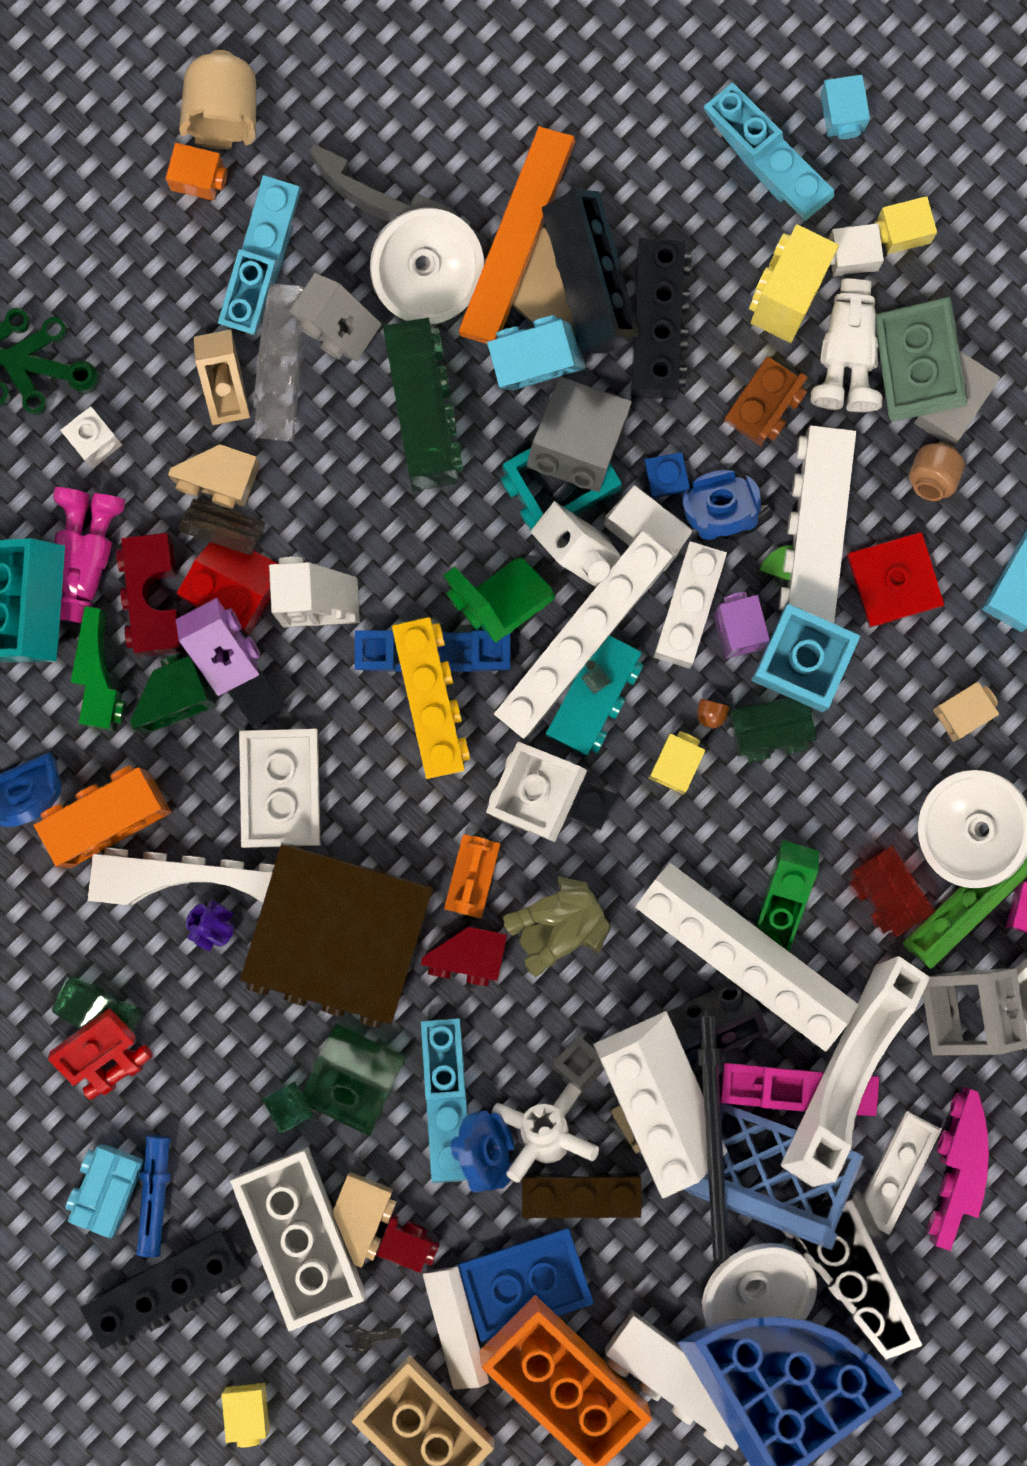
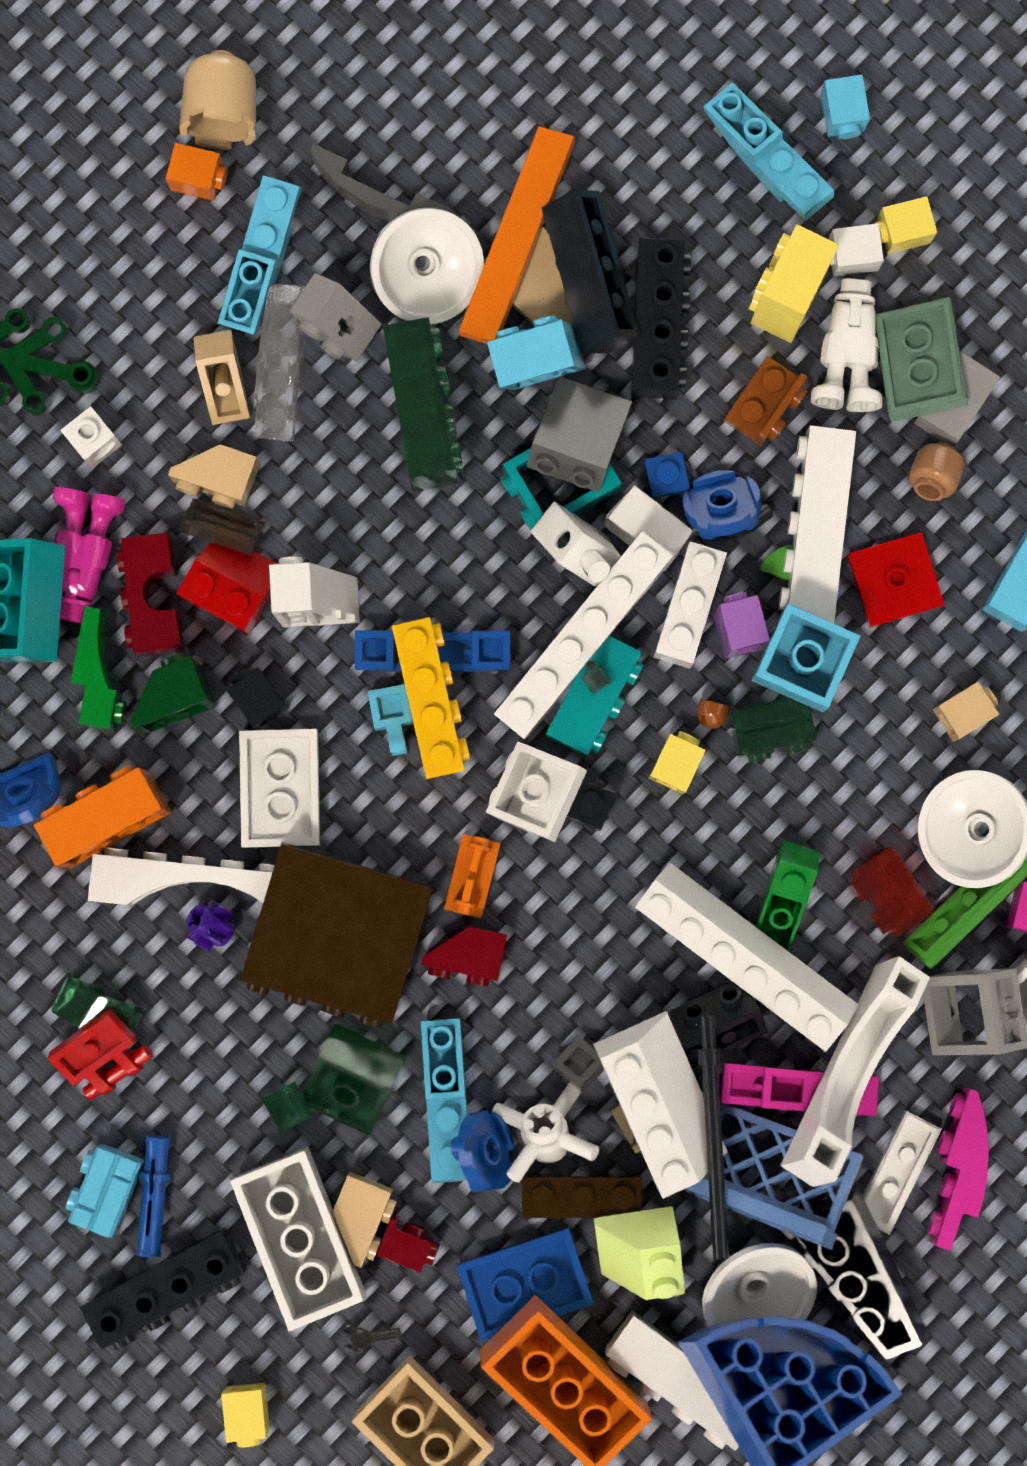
brick [176,598,260,696] -> none
white tile [422,1266,489,1390] -> none
green bracket [442,558,556,643] -> none
olive piece [503,876,611,978] -> none
none -> medium azure plate [368,684,414,756]
none -> yellowish green slope [594,1206,685,1300]

